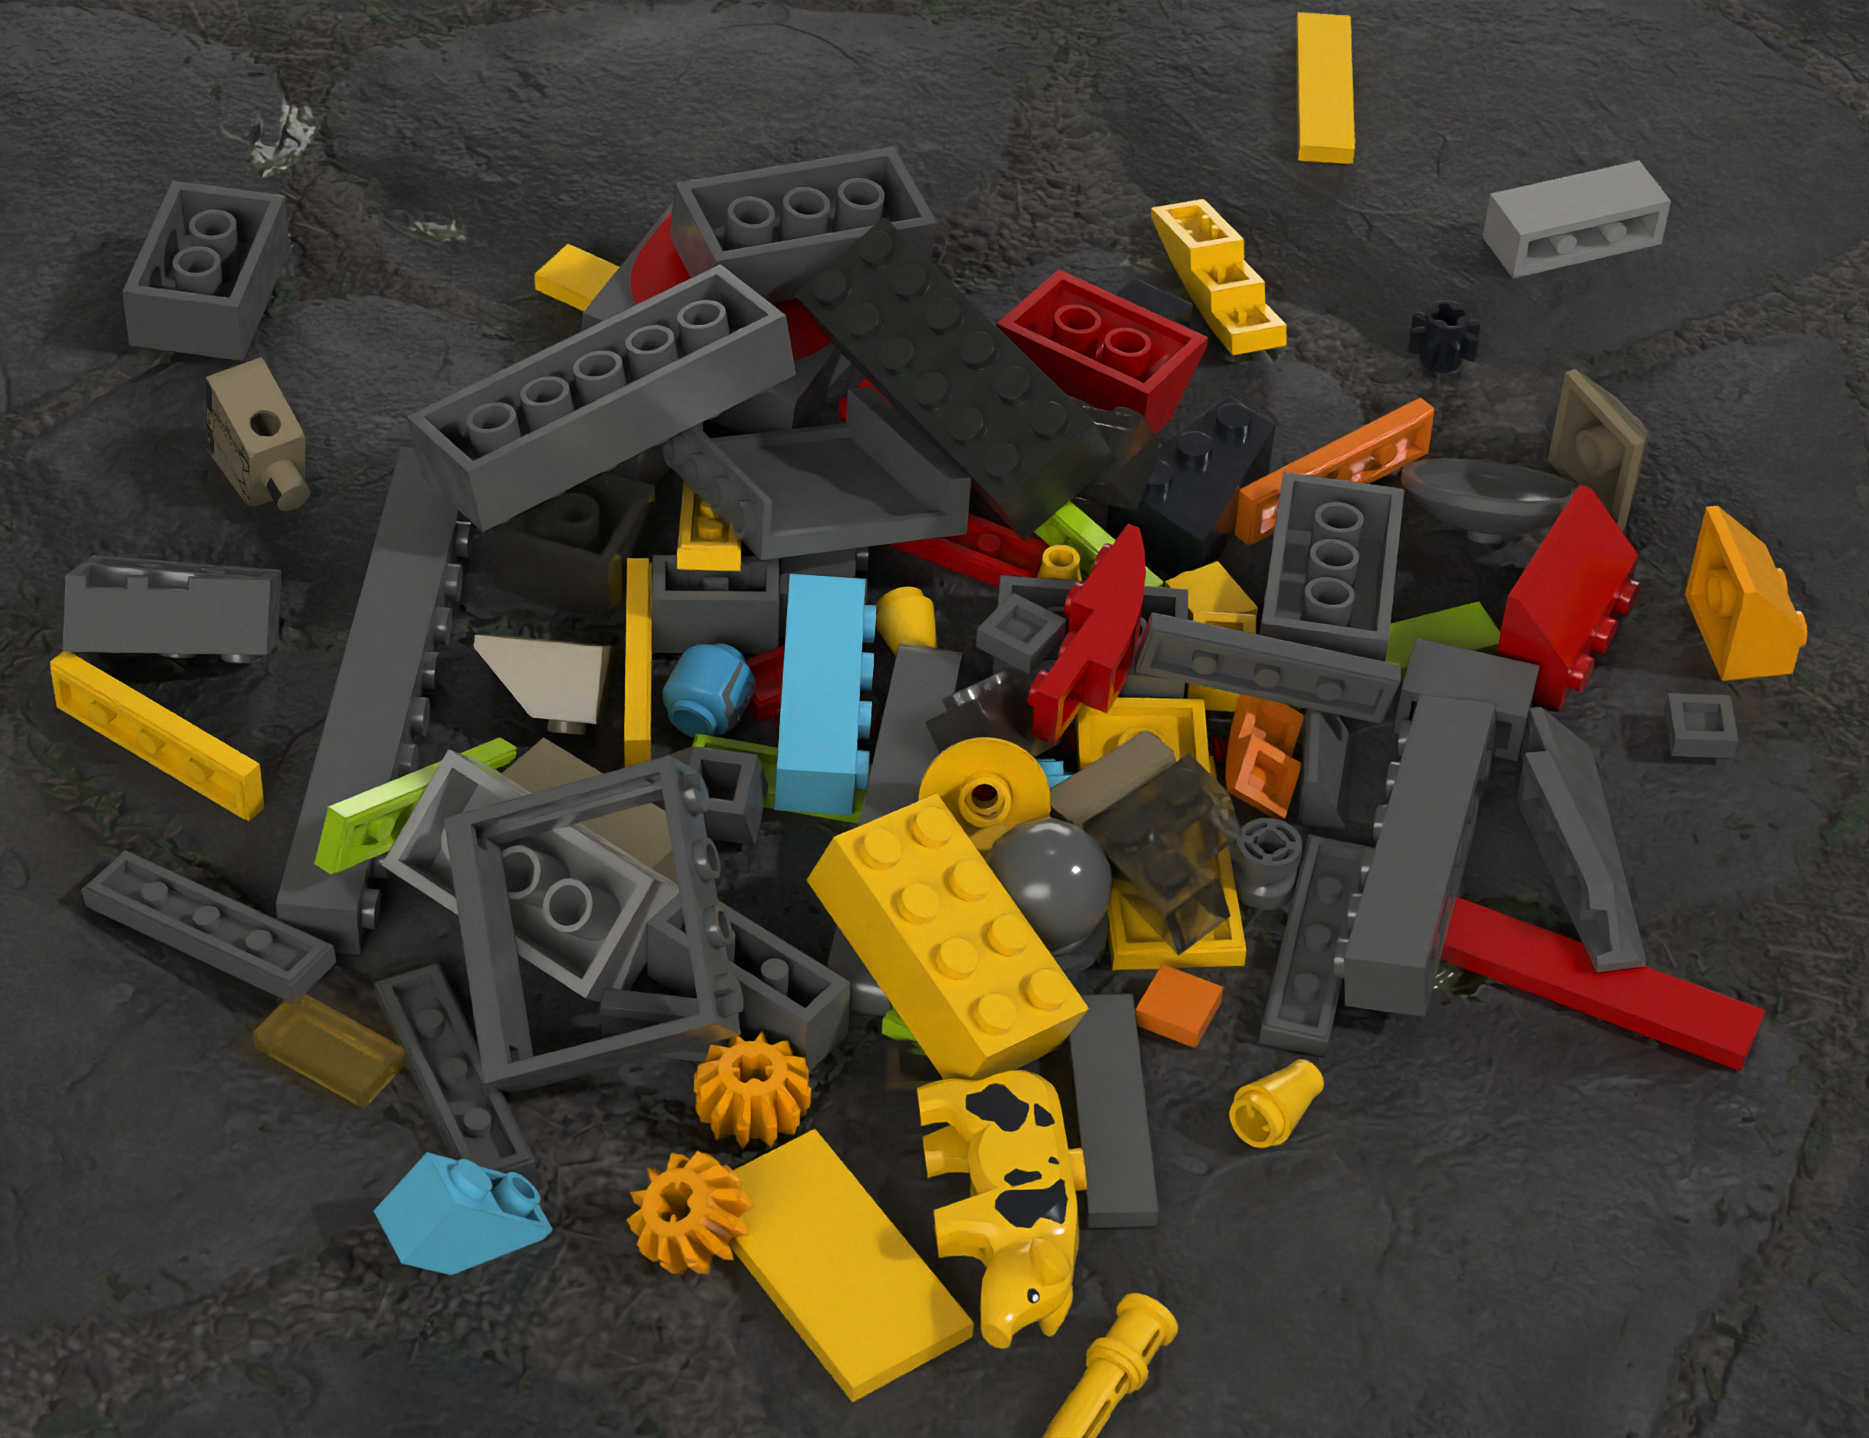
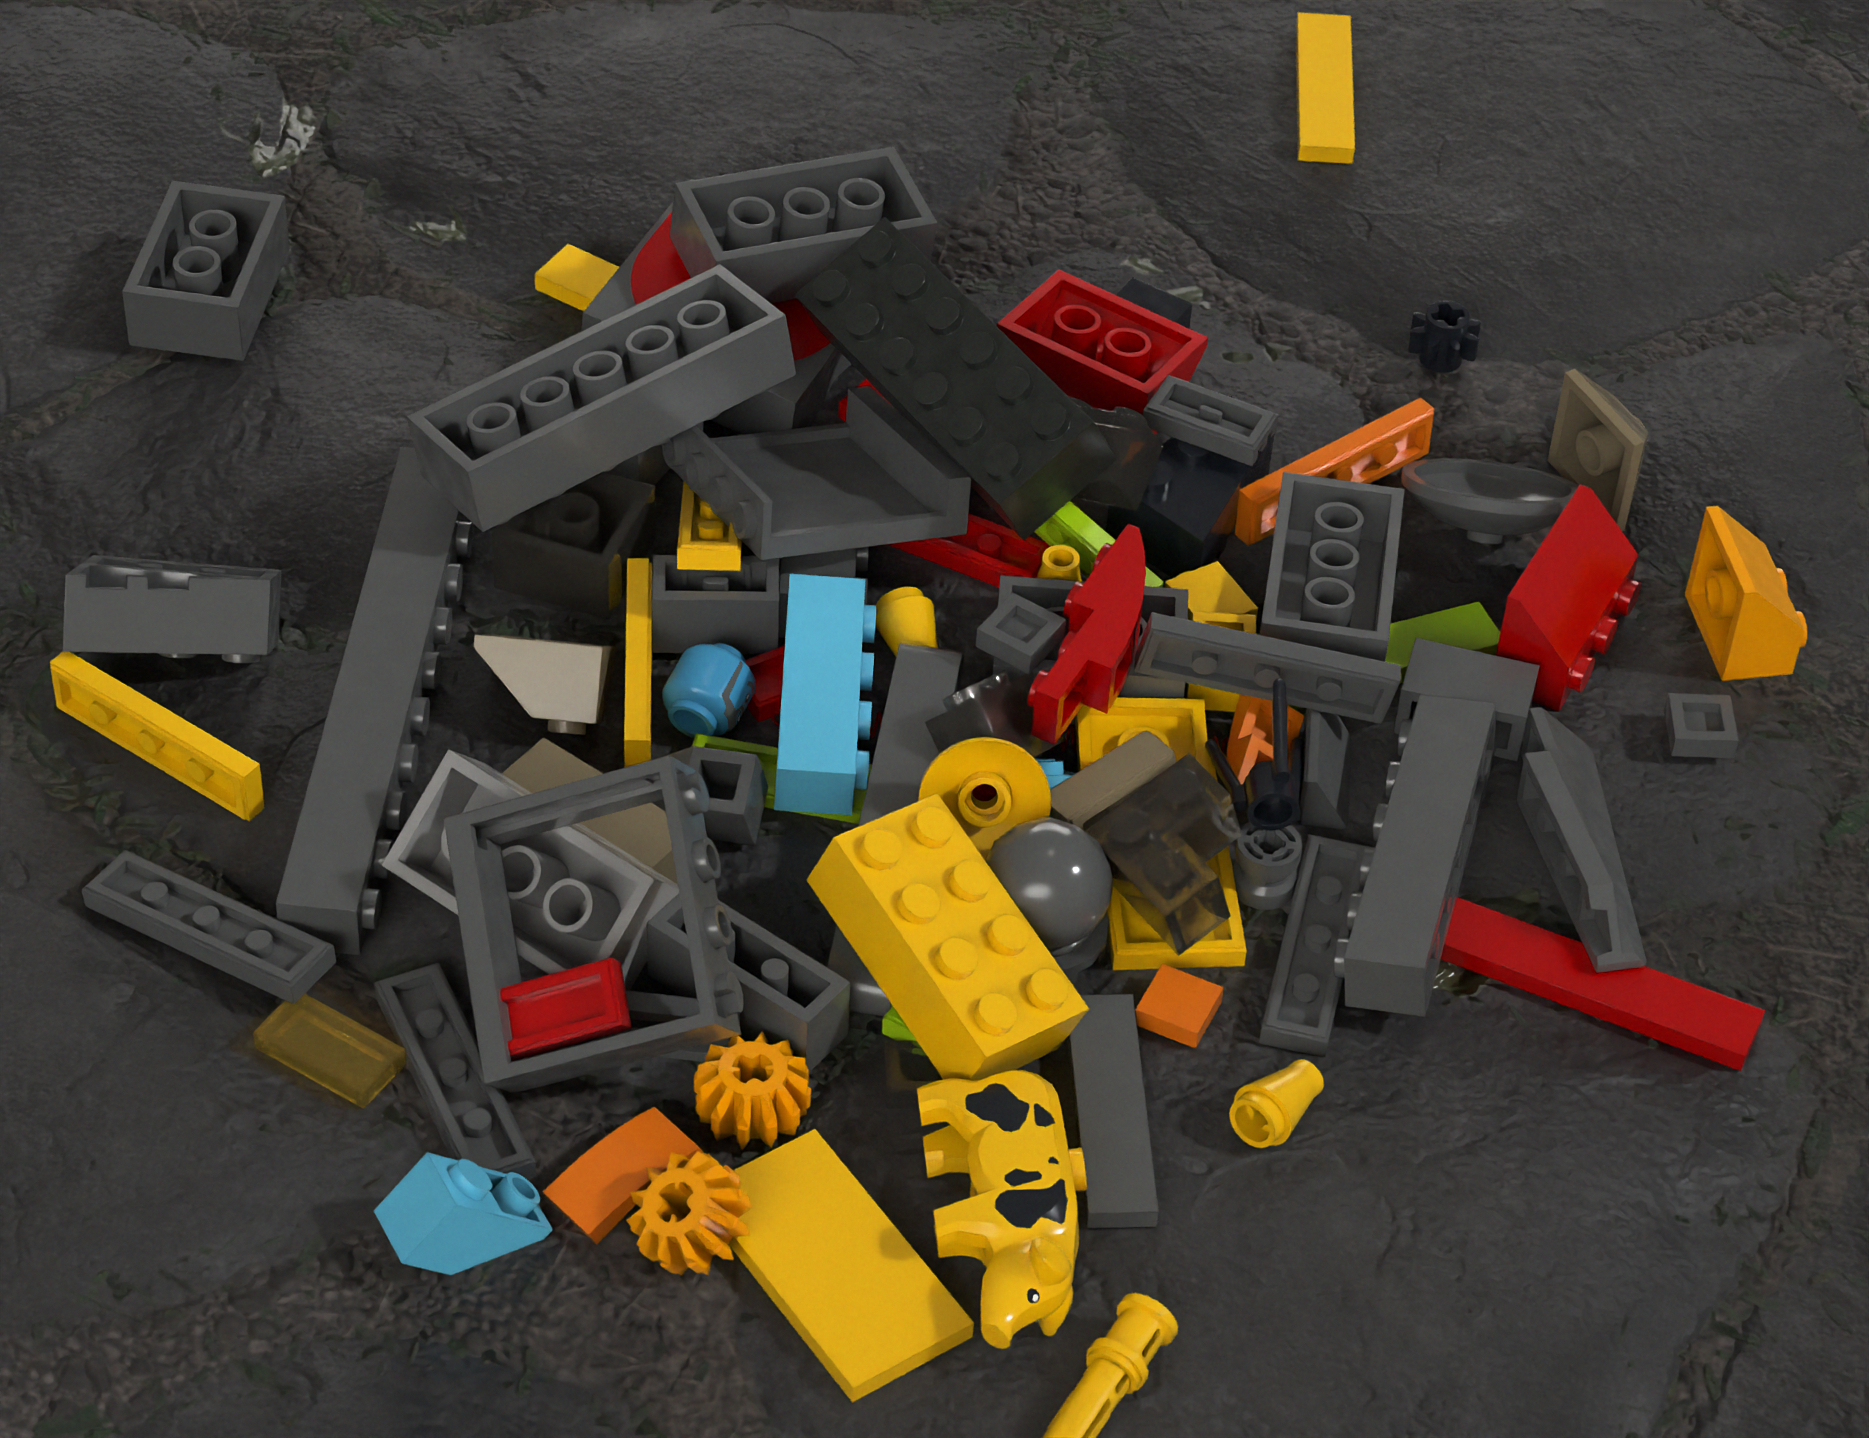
dark tan torso [206,357,310,511] -> none
lime tile [314,737,517,875] -> none
yellow slope [1151,199,1286,355] -> none
light grey brick [1483,160,1671,278] -> none
none -> red tile [500,958,632,1061]
none -> orange slope [543,1107,704,1244]
none -> dark grey tile [1142,375,1278,466]
none -> black plant [1205,678,1304,831]

